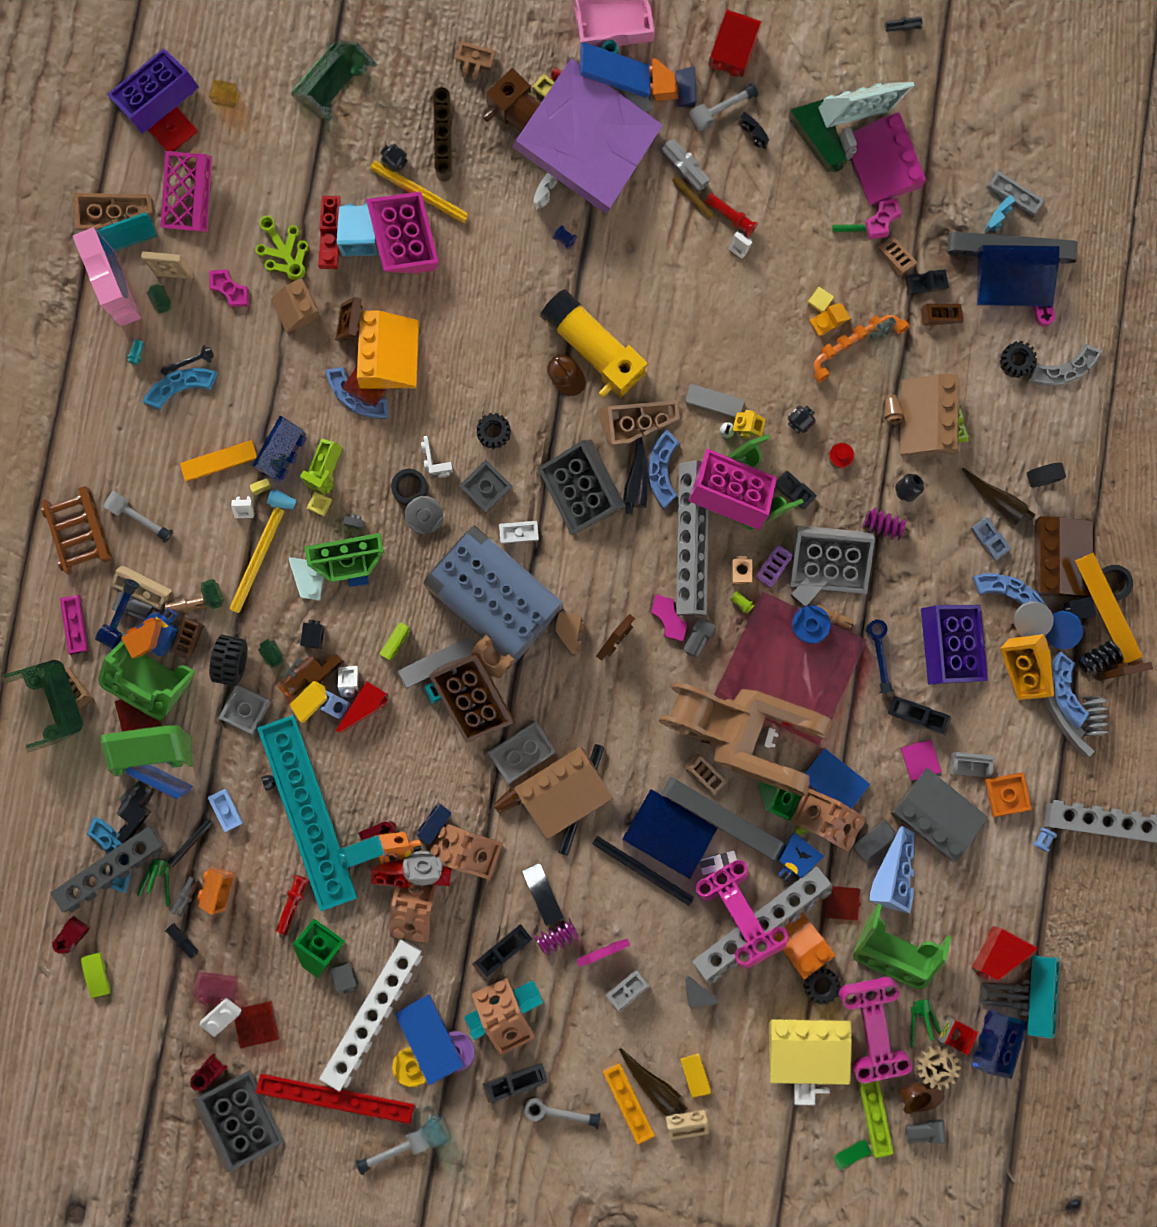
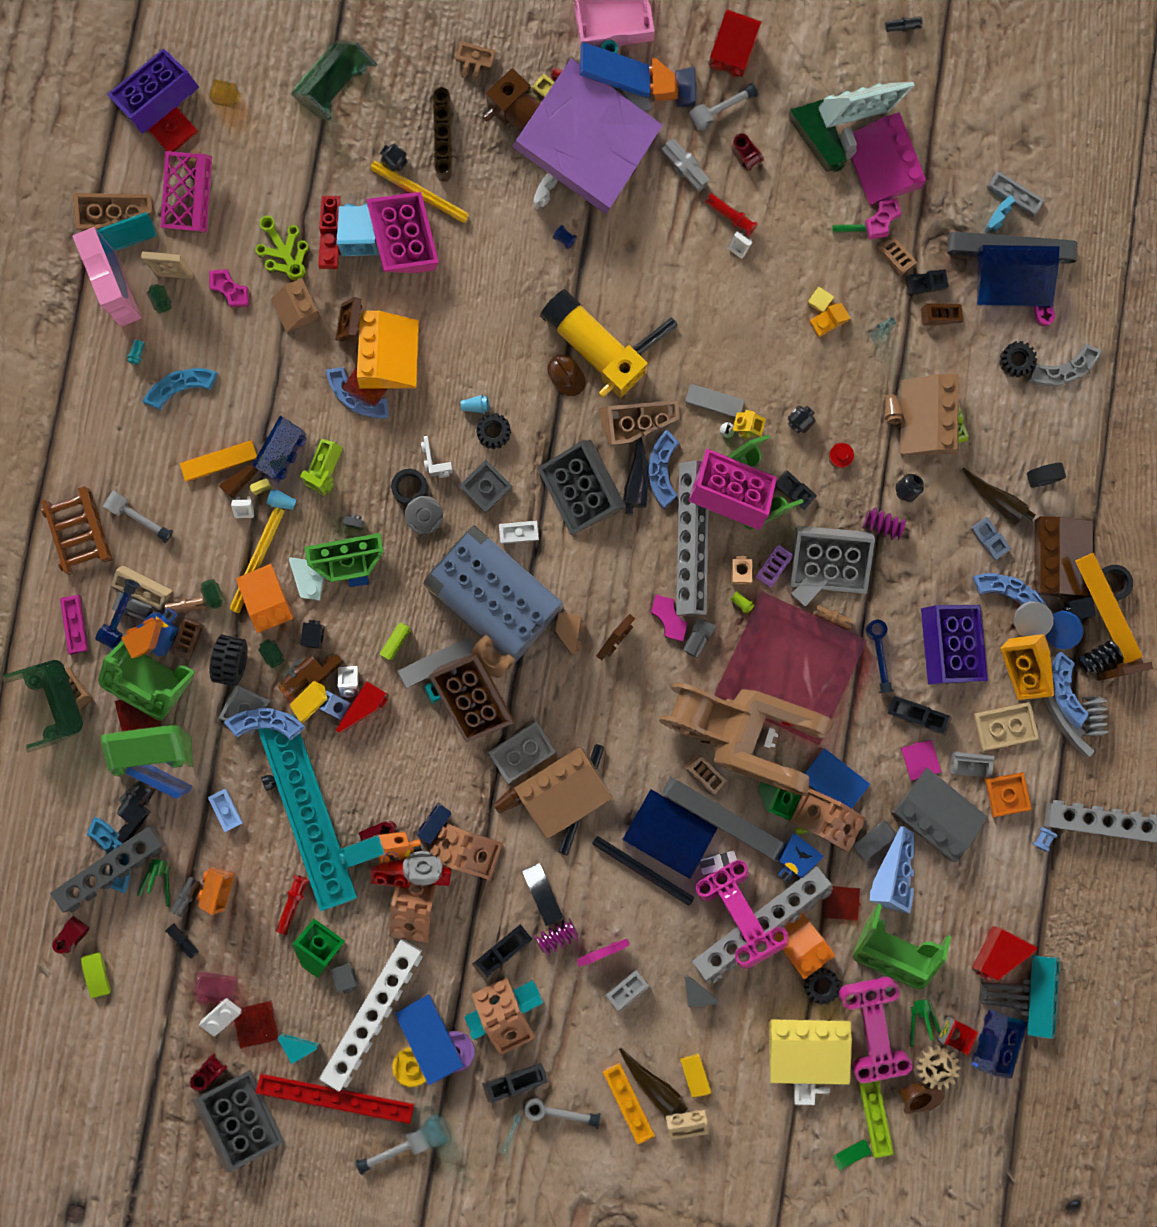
black piece [161,345,214,375] -> none
black bar [168,819,213,867] -> none
light yellow tile [306,491,332,517] -> none
pearl gold bar [672,175,715,220] -> none
black slope [738,111,769,150] -> none
blue tile [792,605,831,644] -> none
orange bar [813,315,910,383] -> none
dark grey piece [905,1119,946,1143] -> none
none -> reddish brown slope [218,464,258,498]
none -> medium blue tile [224,708,305,740]
none -> orange slope [236,563,295,634]
none -> teal slope [278,1033,320,1064]
none -> medium azure cone [461,395,489,414]
none -> clear light blue hinge [499,1115,522,1154]
none -> black axle [632,318,677,355]
none -> dark red piece [731,133,764,172]
none -> tan tile [973,702,1039,752]

